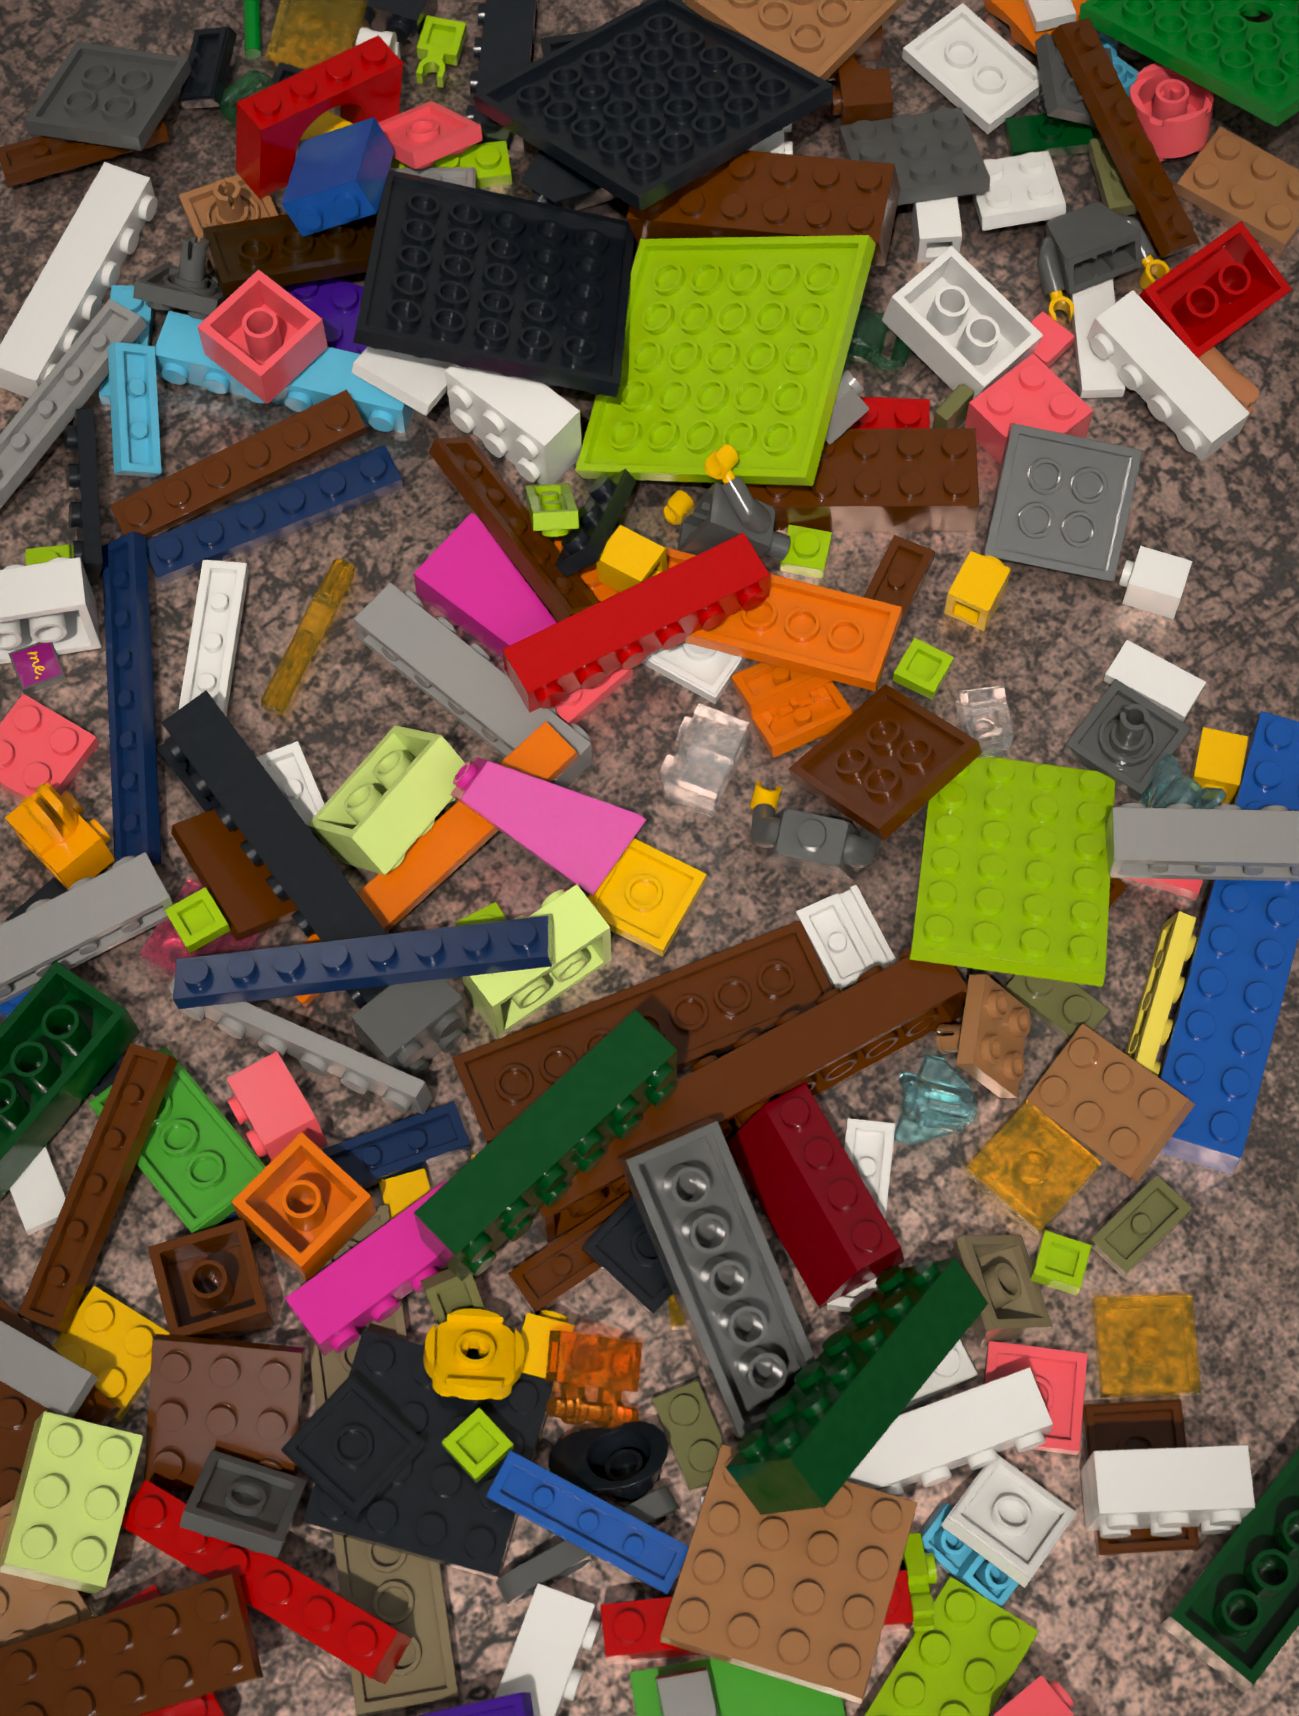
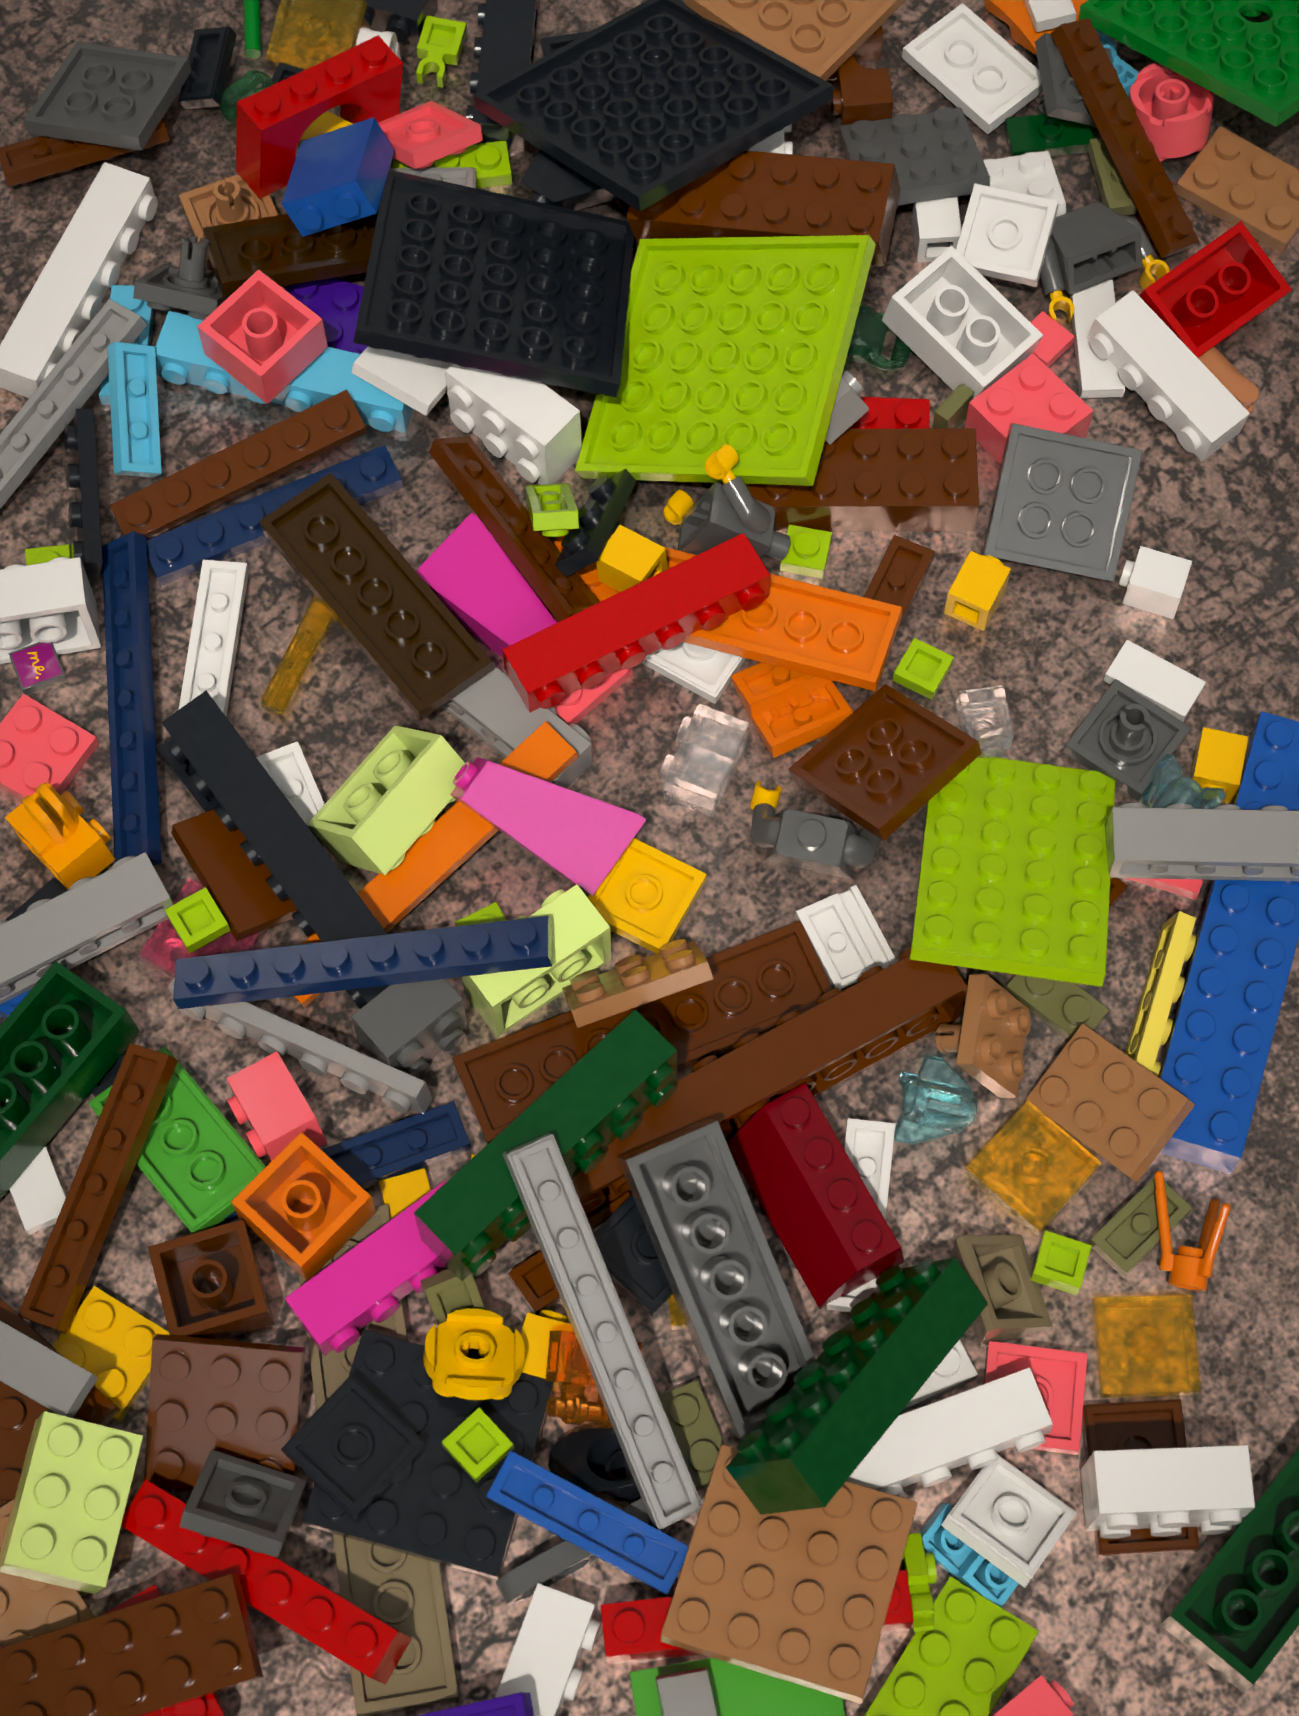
none -> dark brown plate [258,473,494,721]
none -> light grey tile [503,1133,702,1530]
none -> medium nougat plate [562,939,714,1028]
none -> white plate [956,183,1058,287]
none -> orange plant [1154,1170,1231,1292]

